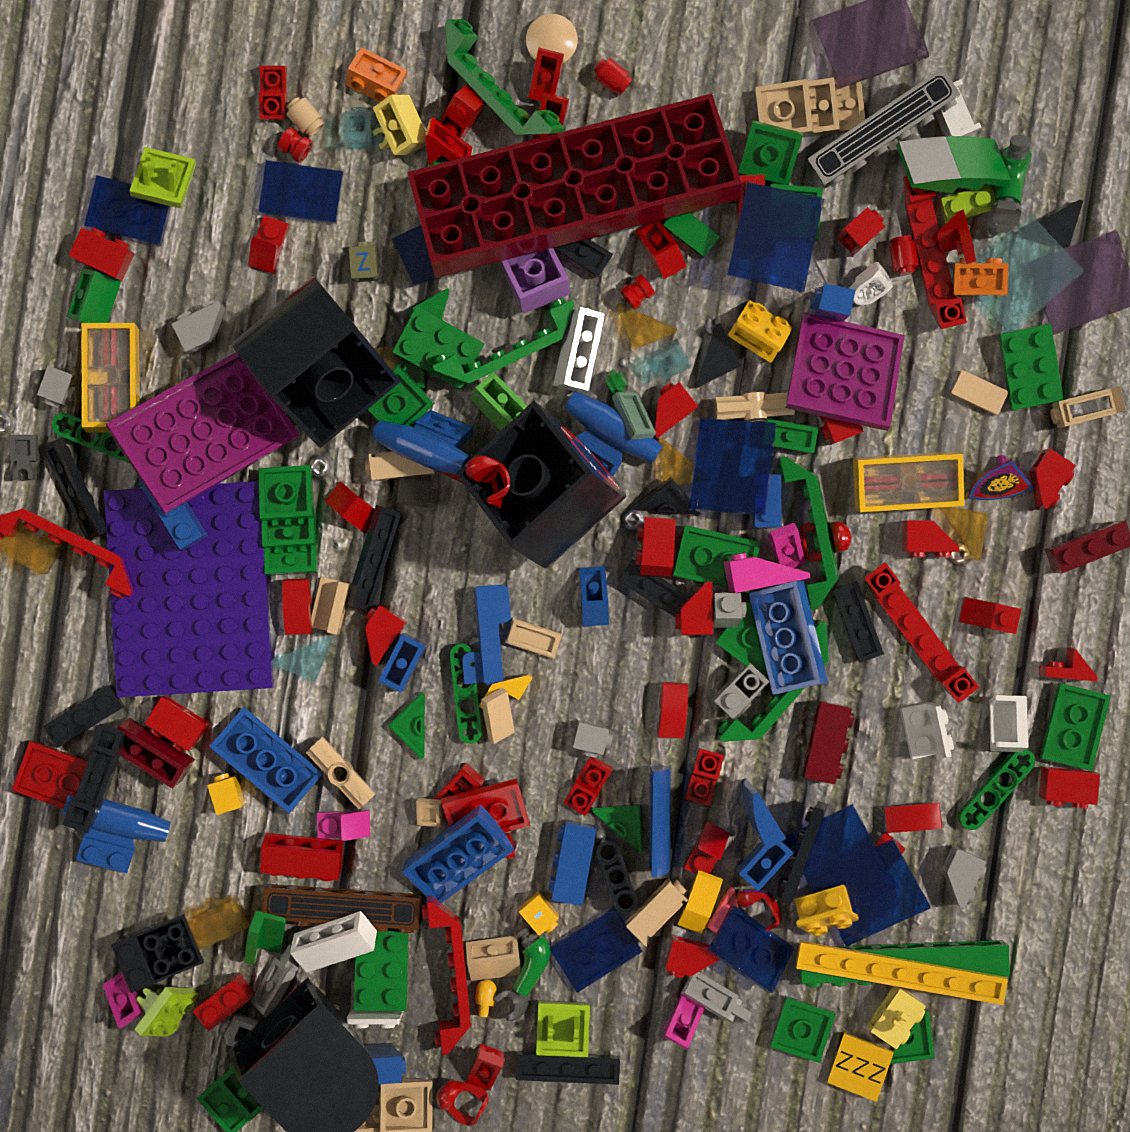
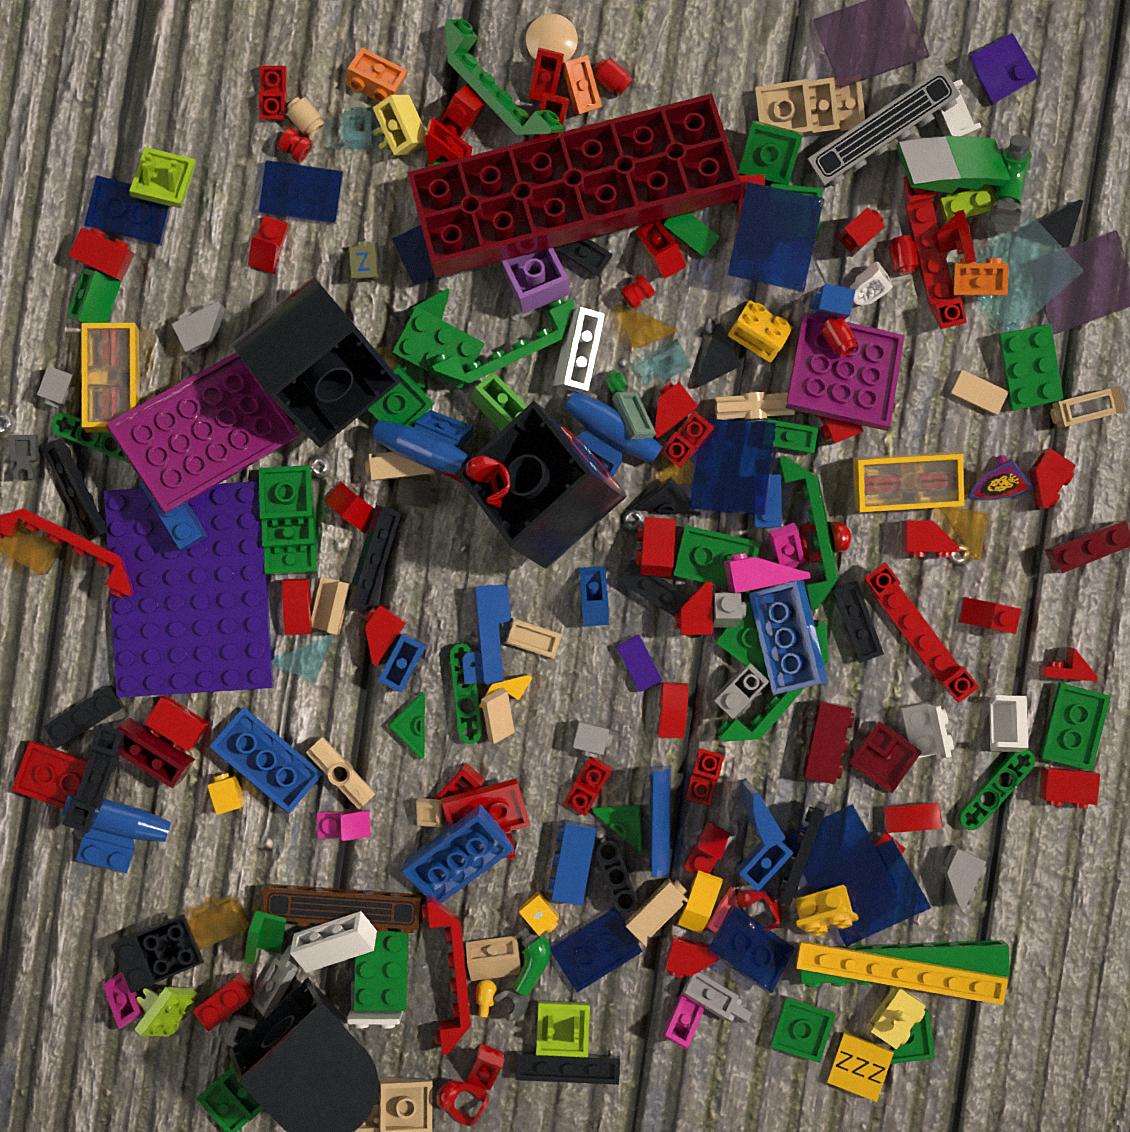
red brick [260,833,344,881] -> none
blue brick [364,1043,406,1085] -> none
none -> orange plate [562,55,602,115]
none -> dark purple tile [616,634,663,692]
none -> red slope [660,411,715,468]
none -> red brick [821,317,858,358]
none -> dark red plate [849,721,922,793]
none -> dark purple plate [969,32,1038,106]

